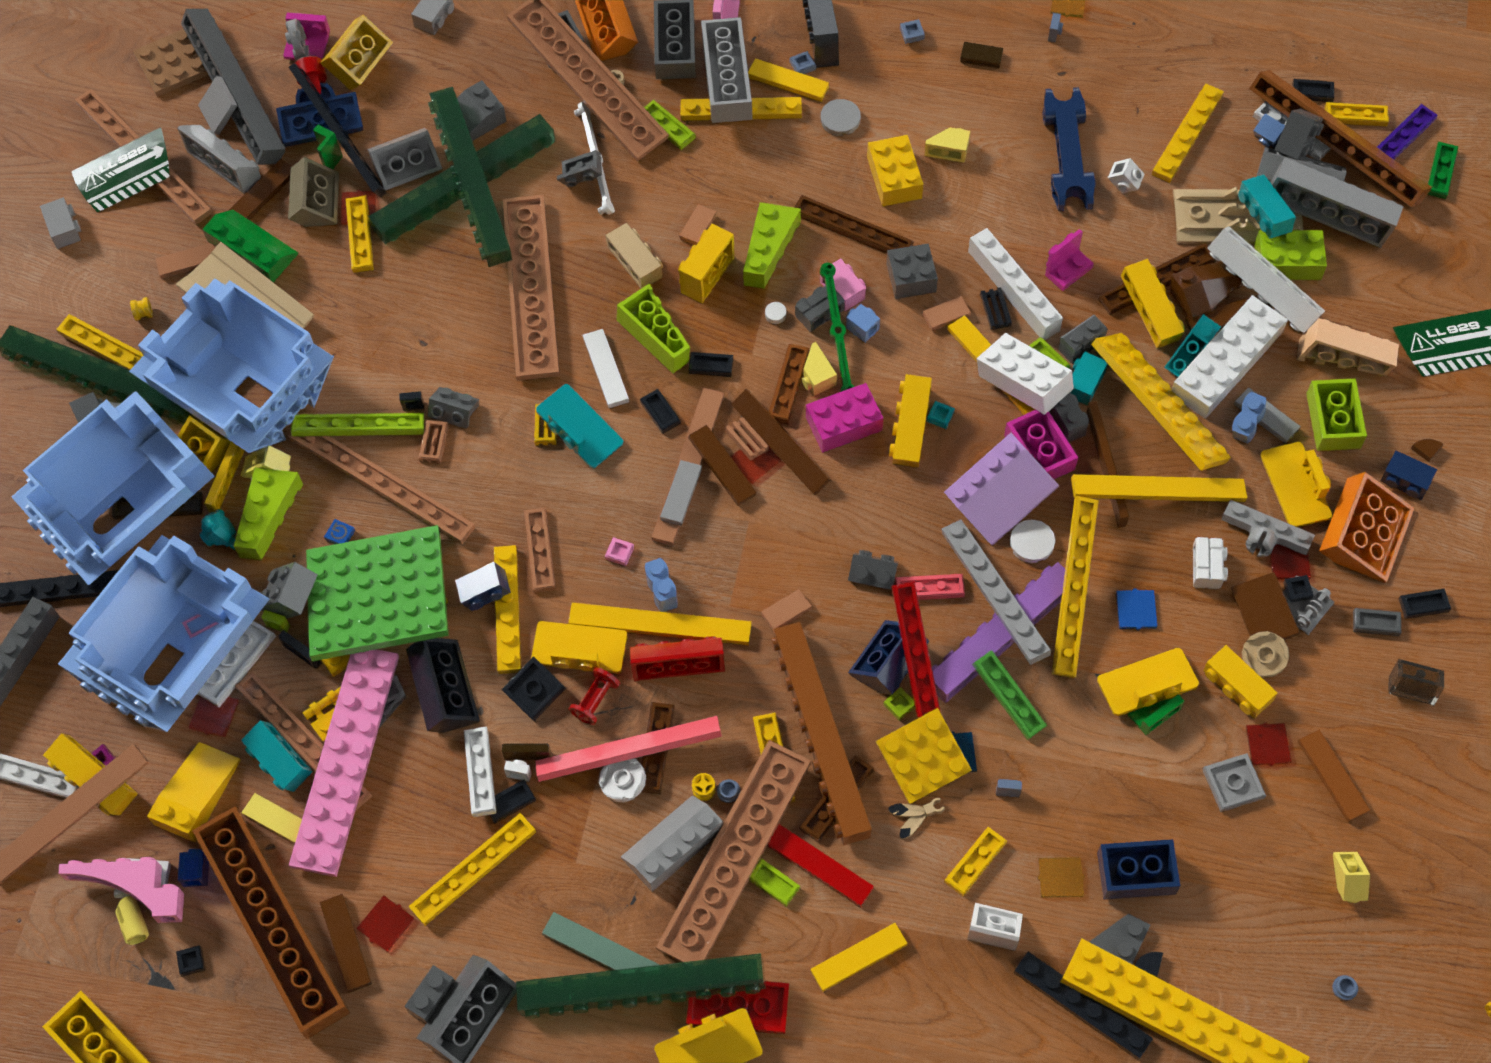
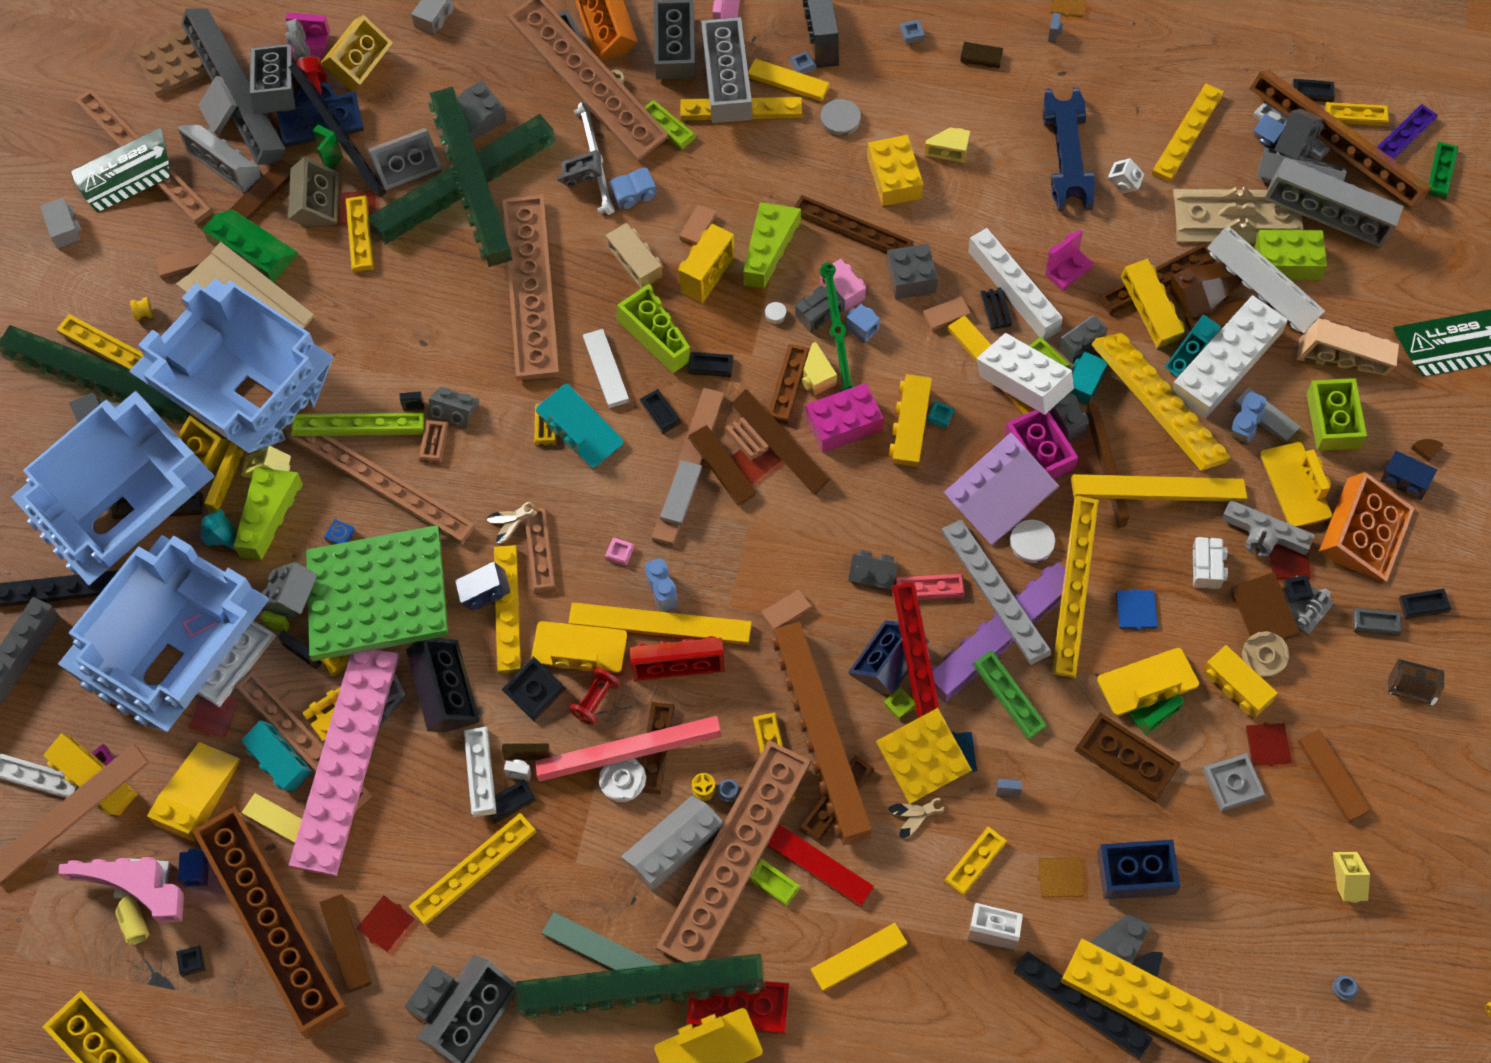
teal brick [1238,174,1296,239] -> none
none -> dark grey brick [250,44,296,114]
none -> tan piece [487,502,537,544]
none -> medium blue brick [609,168,657,209]
none -> reddish brown tile [1075,712,1181,802]

